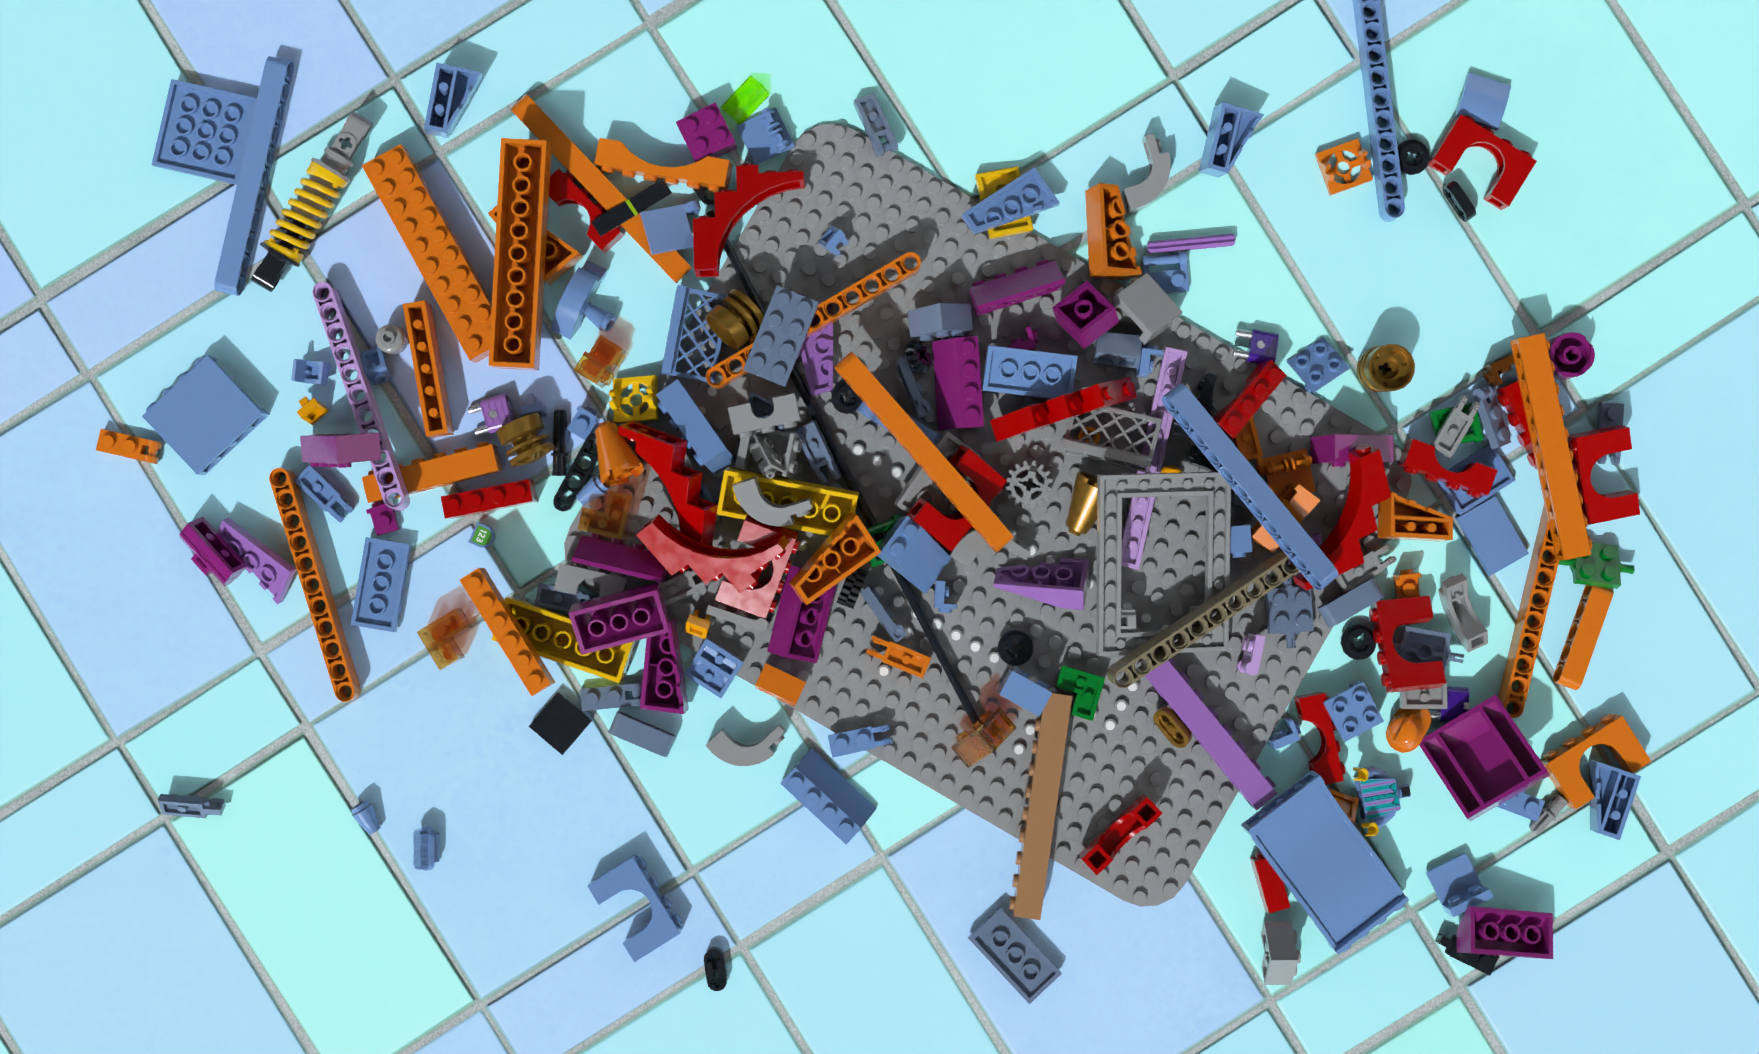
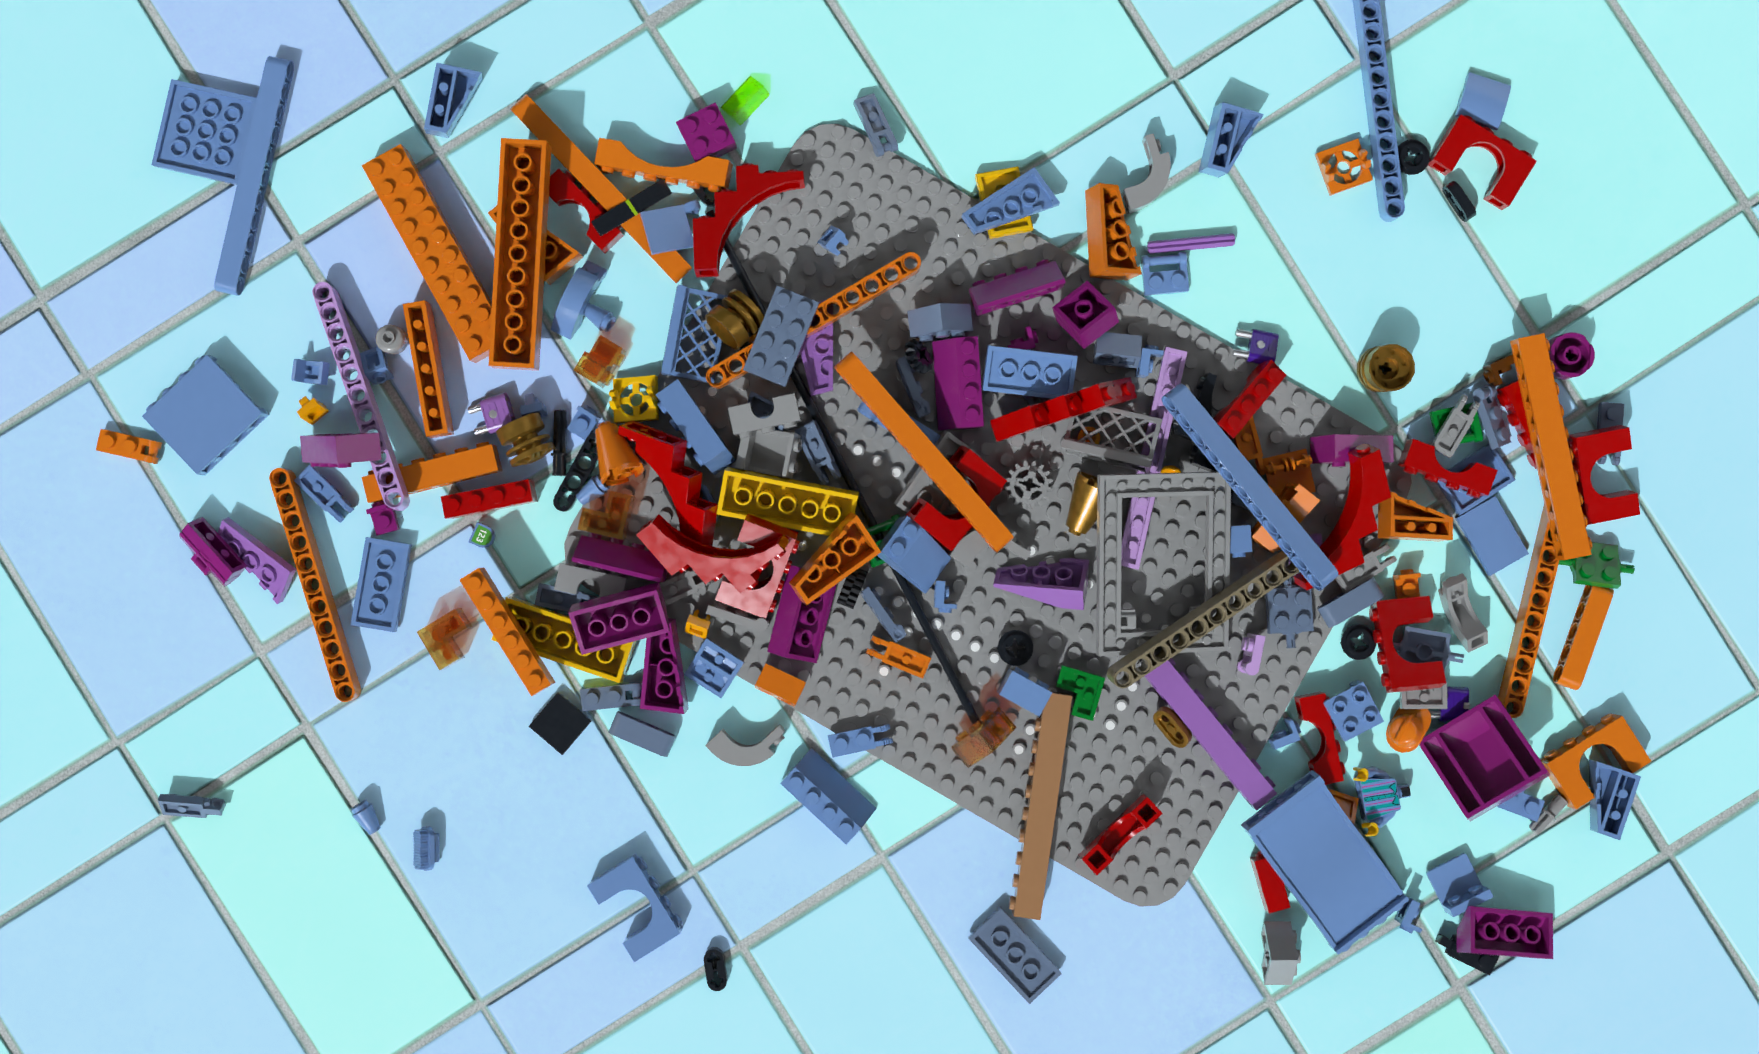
piece [251,111,373,292] -> none
light grey arch [733,476,814,526] -> none
medium blue hinge [736,107,795,165] -> none
light grey hinge [750,434,786,479] -> none
black gear [830,378,862,414] -> none
light grey panel [1111,273,1183,345] -> none
medium blue hinge [1286,337,1350,393] -> none
none -> medium blue bracket [1394,896,1422,934]

